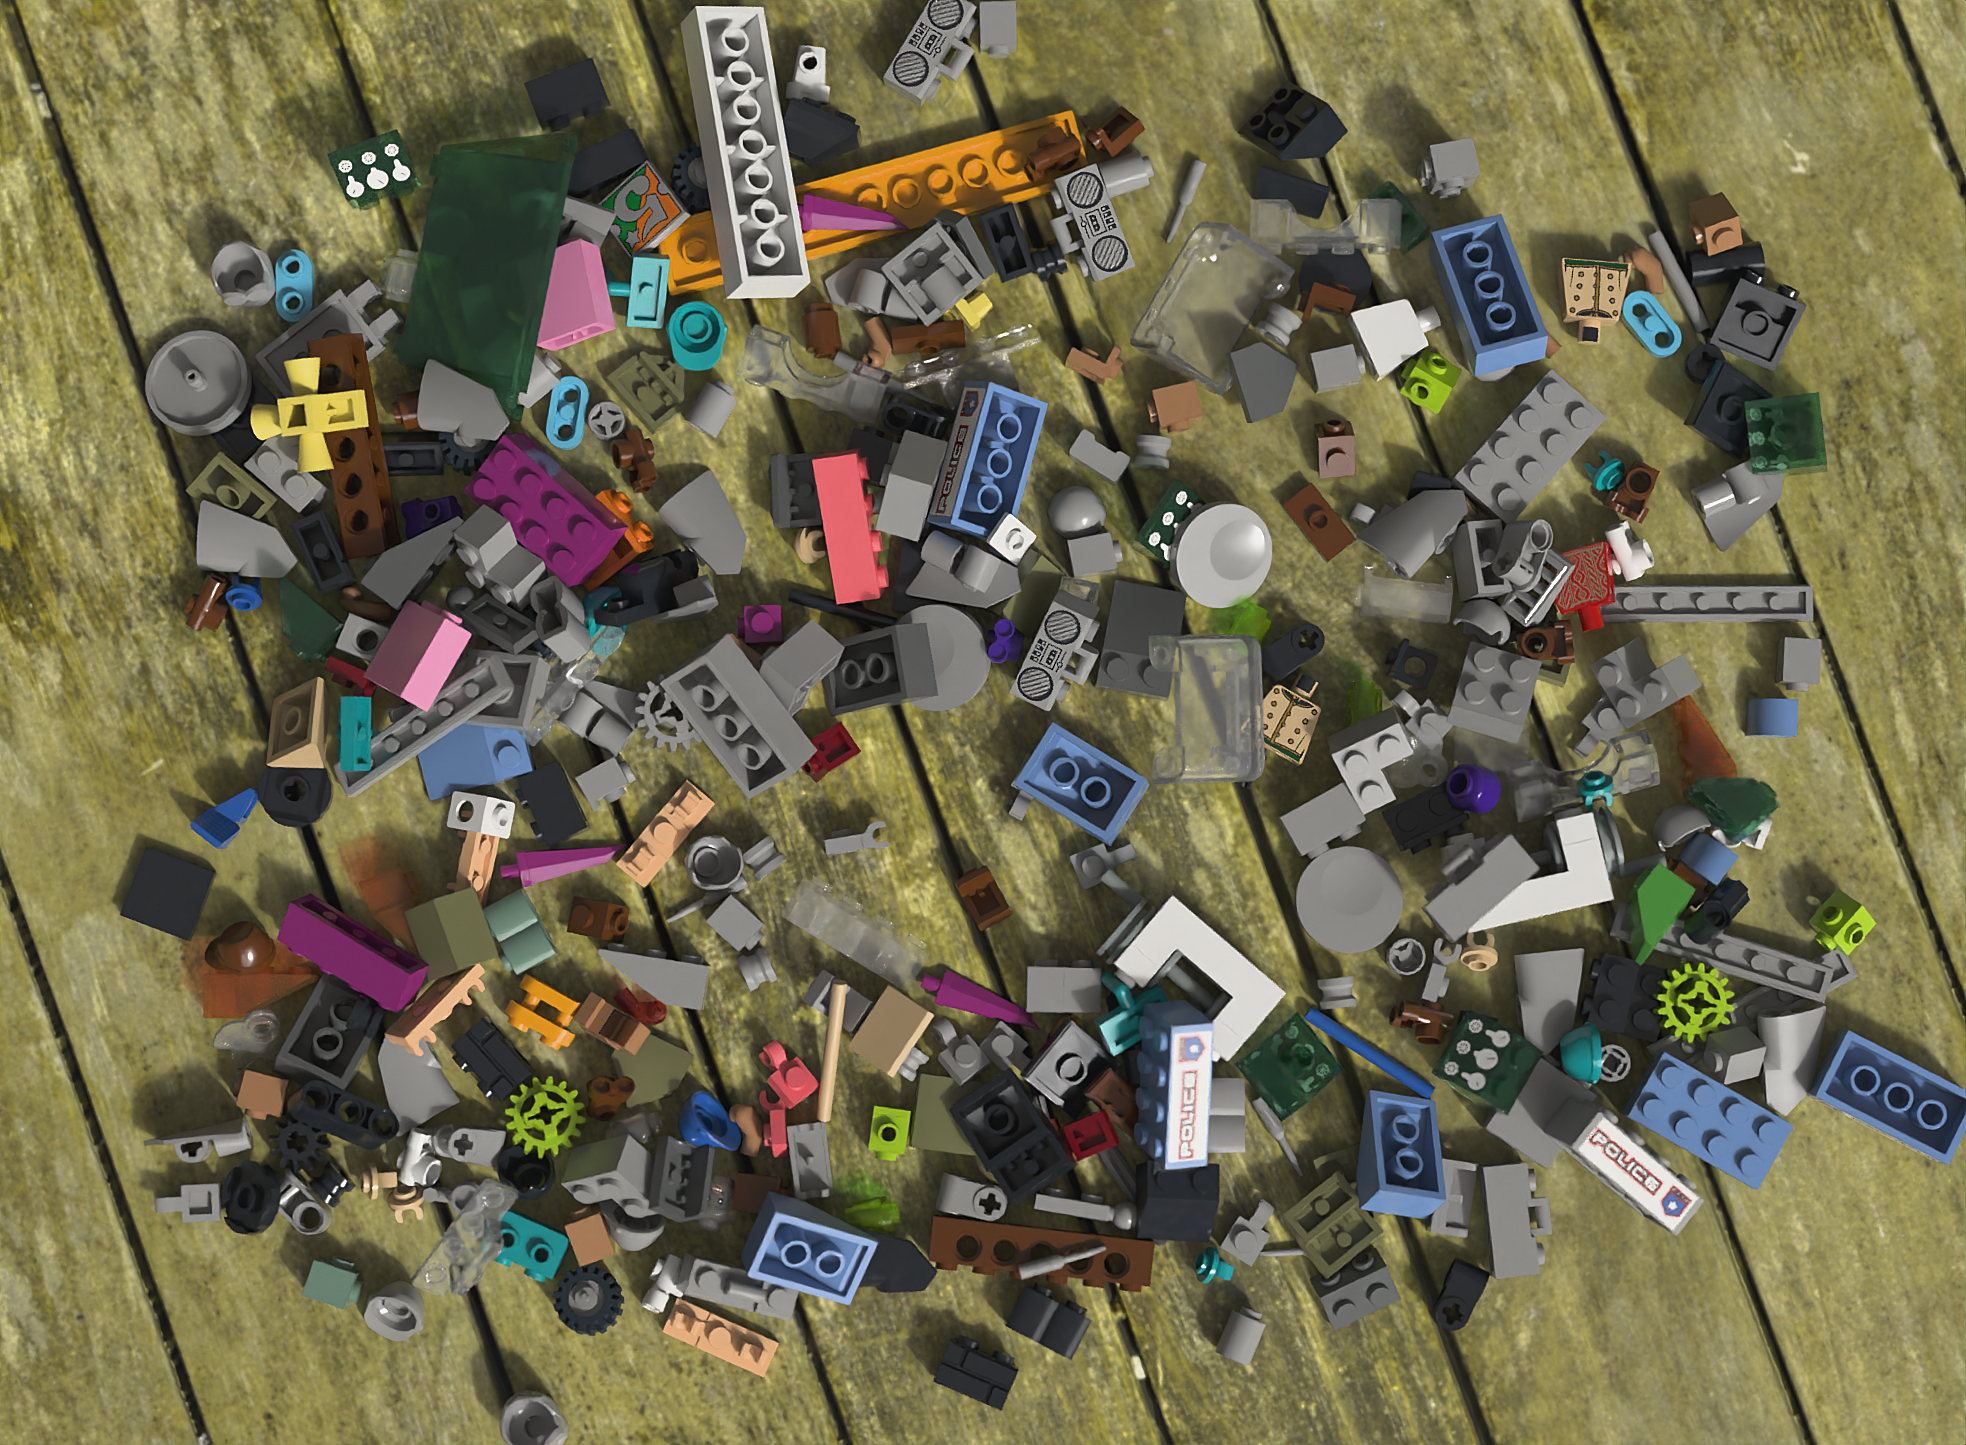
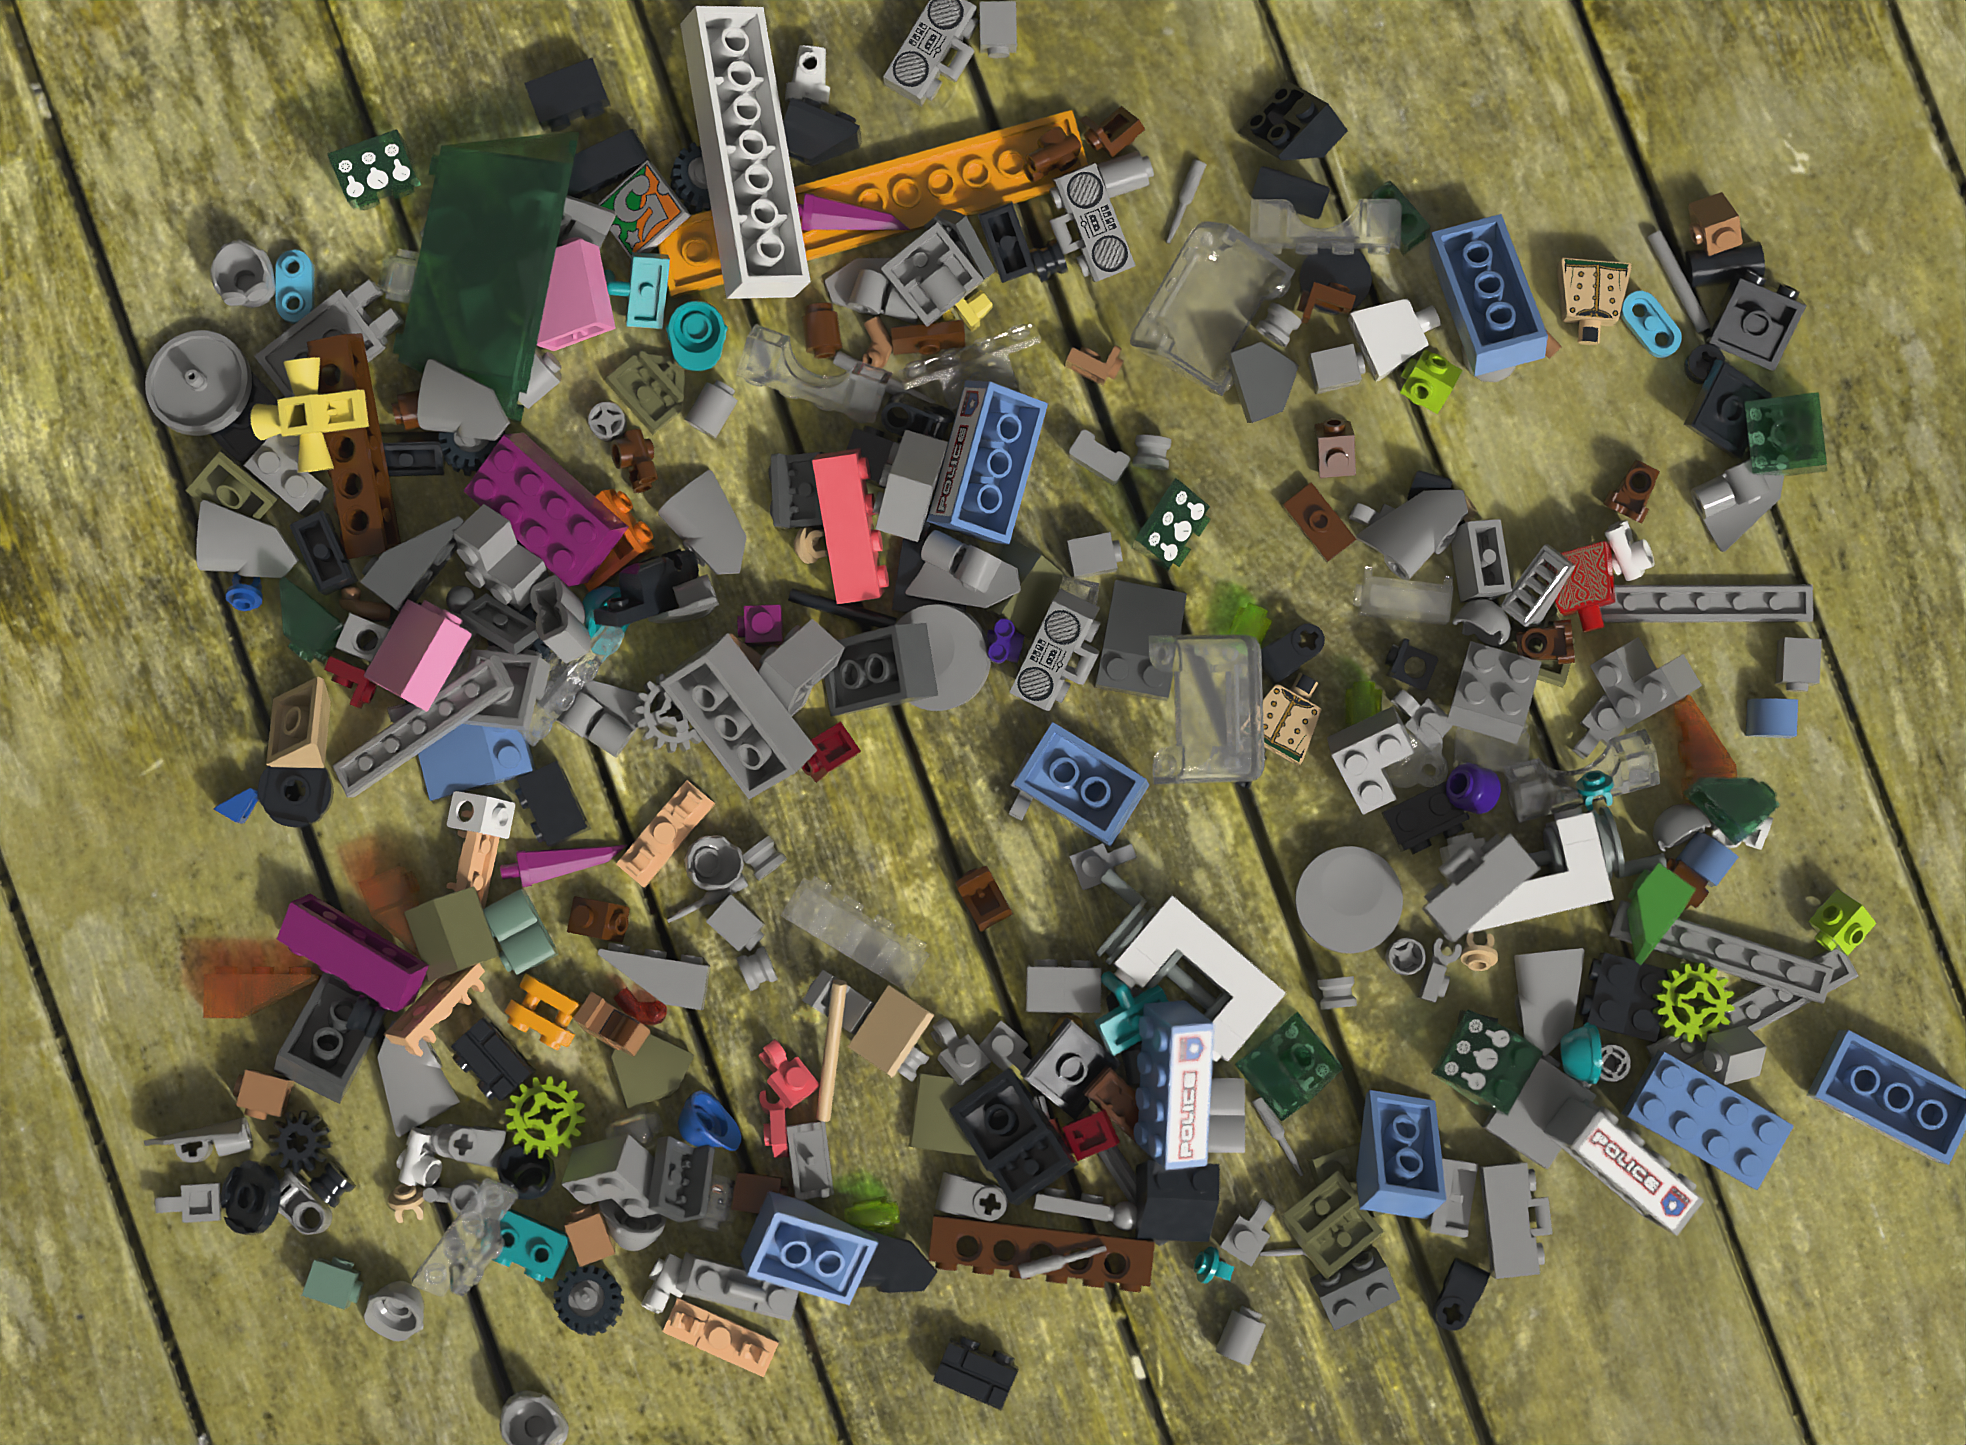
black tile [120,846,217,941] -> none
reddish brown plate [184,571,230,632] -> none
blue slope [190,807,240,849] -> none
reddish brown hat [205,921,276,976] -> none
clear plate [213,1009,286,1070] -> none
black beam [288,1080,399,1150] -> none
teal plate [336,697,380,771] -> none
tan plate [360,1162,397,1200] -> none
dark purple plate [401,495,463,540] -> none
medium azure plate [546,376,590,450] -> none
light grey brick [576,757,636,812] -> none
reddish brown plate [586,1076,635,1121] -> none
medium nougat arm [729,1103,764,1157] -> none
light grey plate [824,821,889,856] -> none
lime brick [868,1105,911,1161] -> none
magenta bar [920,969,1040,1030] -> none
white bracket [986,512,1037,566] -> none
black brick [1004,1282,1092,1360] -> none
light grey hair [1047,485,1106,540] -> none
medium nougat brick [1146,380,1203,434] -> none
piece [1170,501,1272,608] -> none
light grey brick [1278,781,1366,860] -> none
blue bar [1304,1006,1435,1099] -> none
reddish brown plate [1389,1000,1454,1045] -> none
light grey brick [1418,137,1480,199] -> none
light grey brick [1451,369,1607,531] -> none
light grey piece [1492,519,1553,593] -> none
teal plate [1584,450,1625,491] -> none
medium nougat arm [1623,246,1664,295] -> none
black piece [1684,877,1750,945] -> none
light grey panel [1756,1004,1826,1116] -> none

